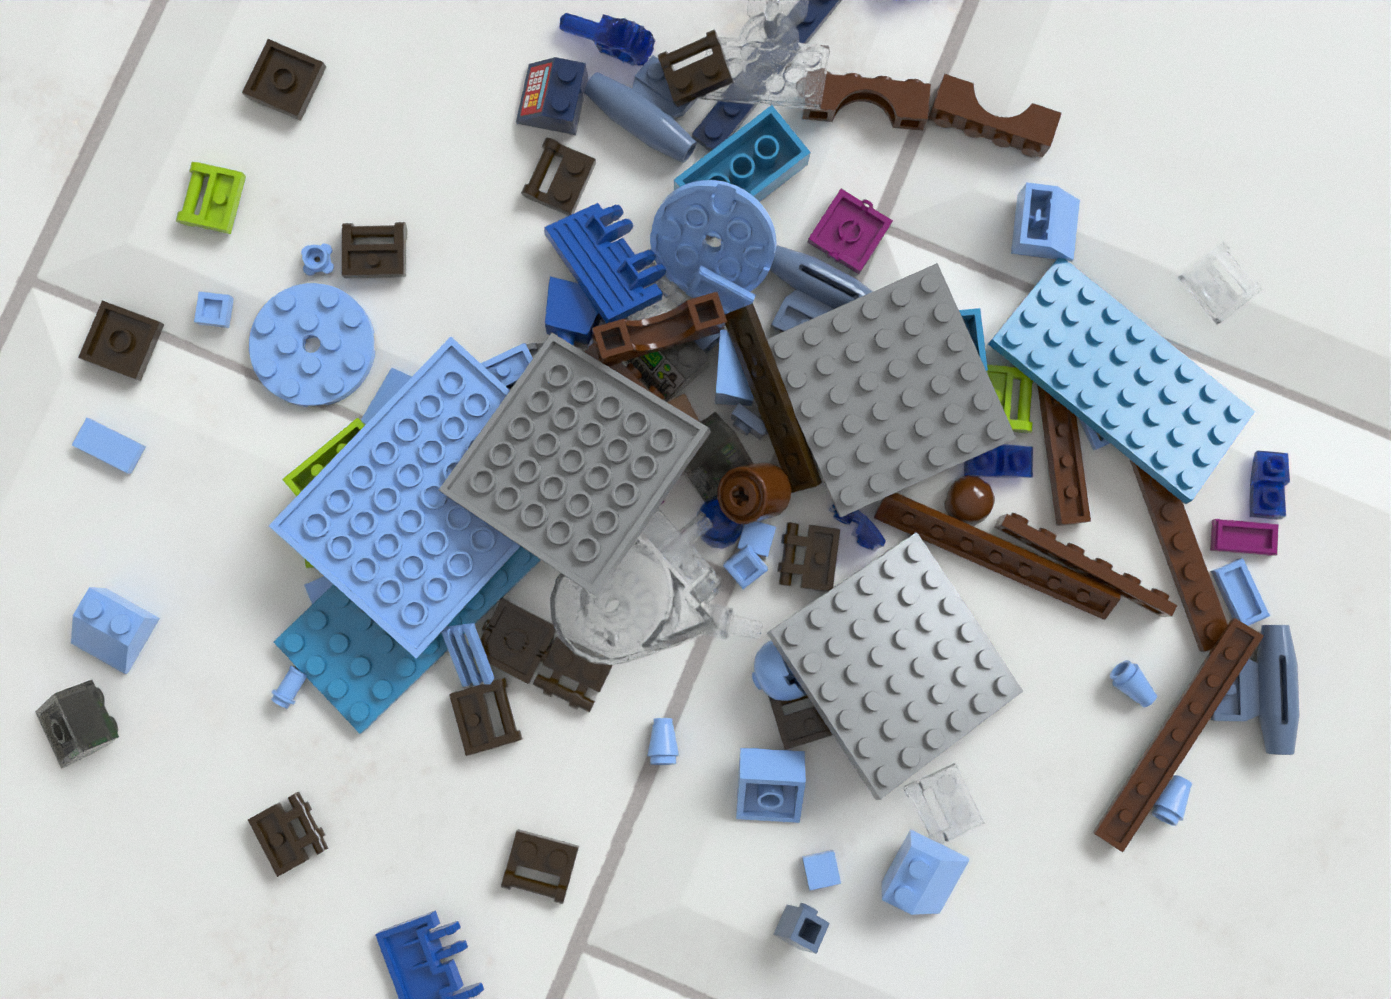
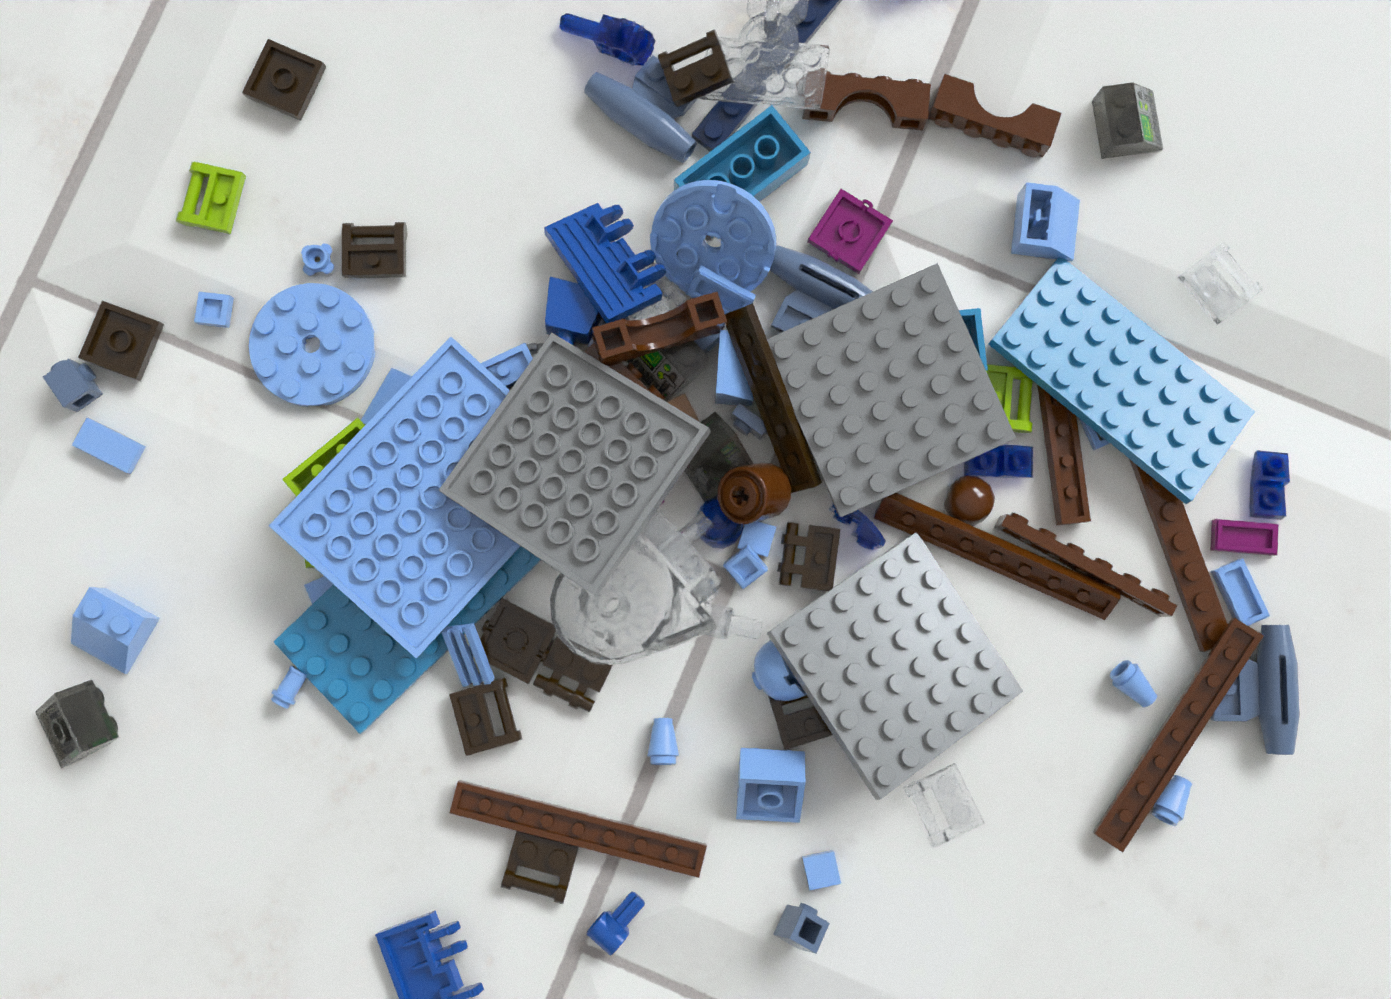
dark brown plate [248,792,328,877] -> none
dark blue slope [516,57,588,135] -> none
dark brown plate [521,137,596,216] -> none
light blue slope [882,829,969,915] -> none
none -> sand blue brick [43,359,103,412]
none -> reddish brown plate [449,780,707,878]
none -> blue axle [586,891,645,956]
none -> clear smoke slope [1092,82,1163,159]

